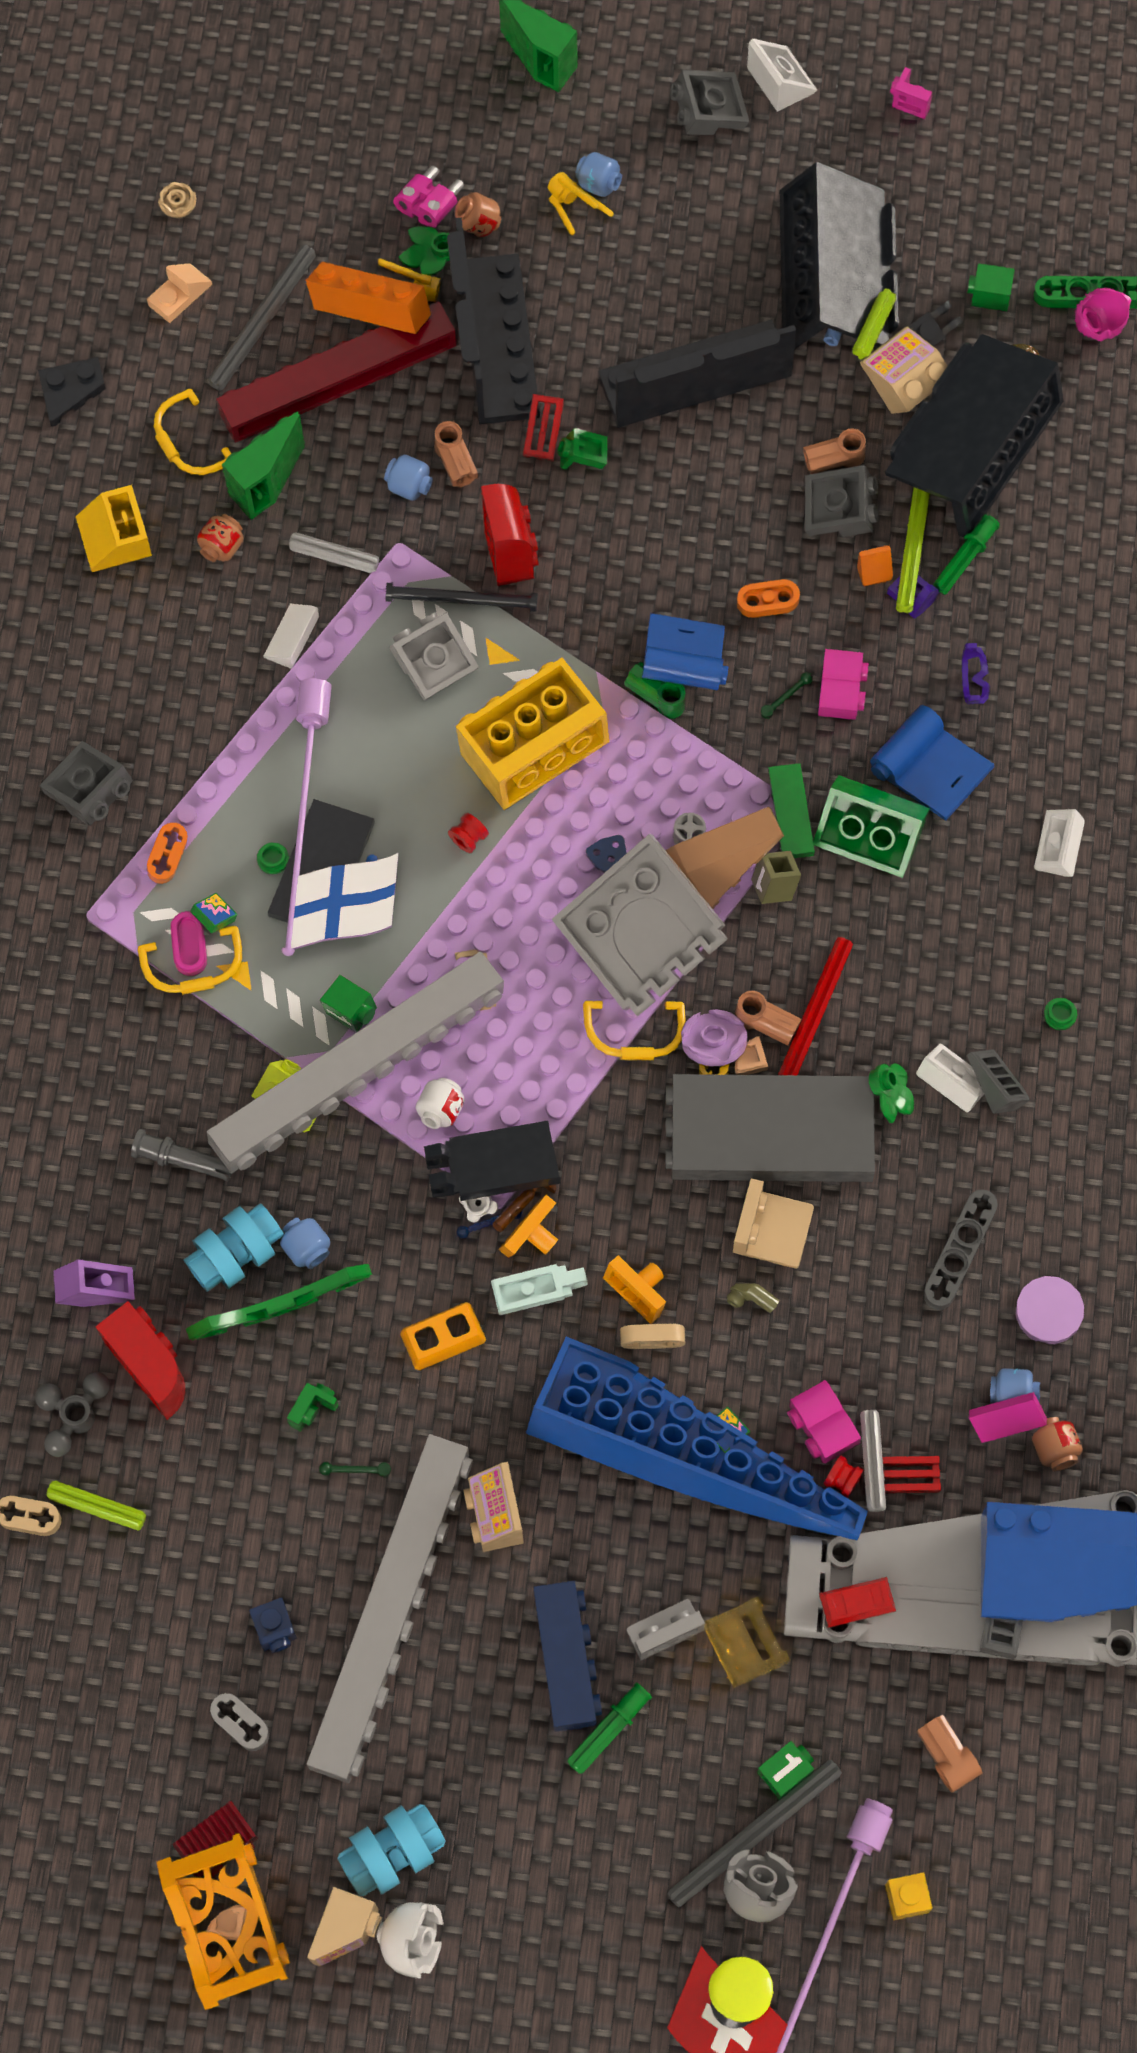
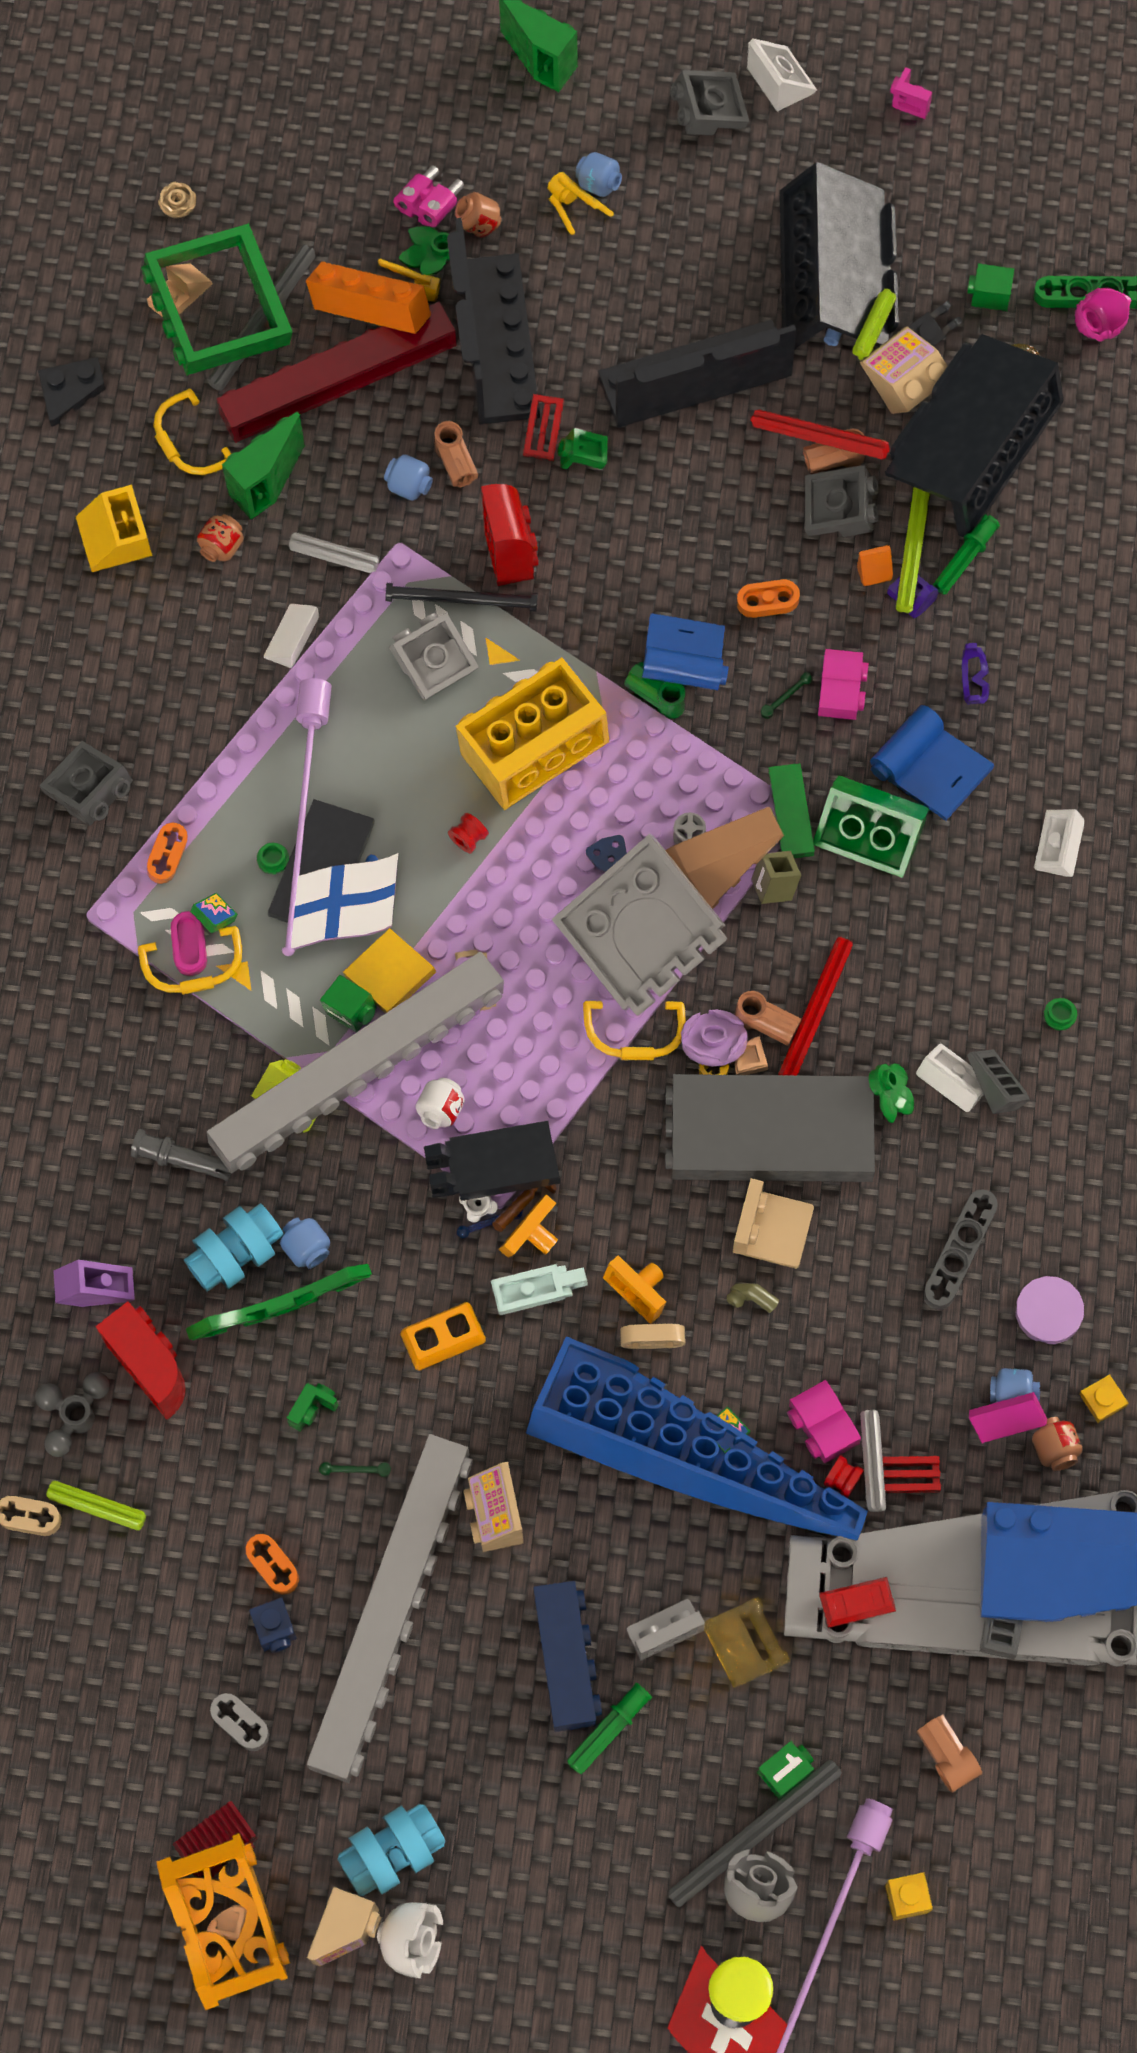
none -> green window [140,224,293,376]
none -> orange beam [245,1534,299,1595]
none -> yellow tile [343,928,436,1013]
none -> red axle [751,409,890,460]
none -> yellow plate [1079,1374,1128,1423]

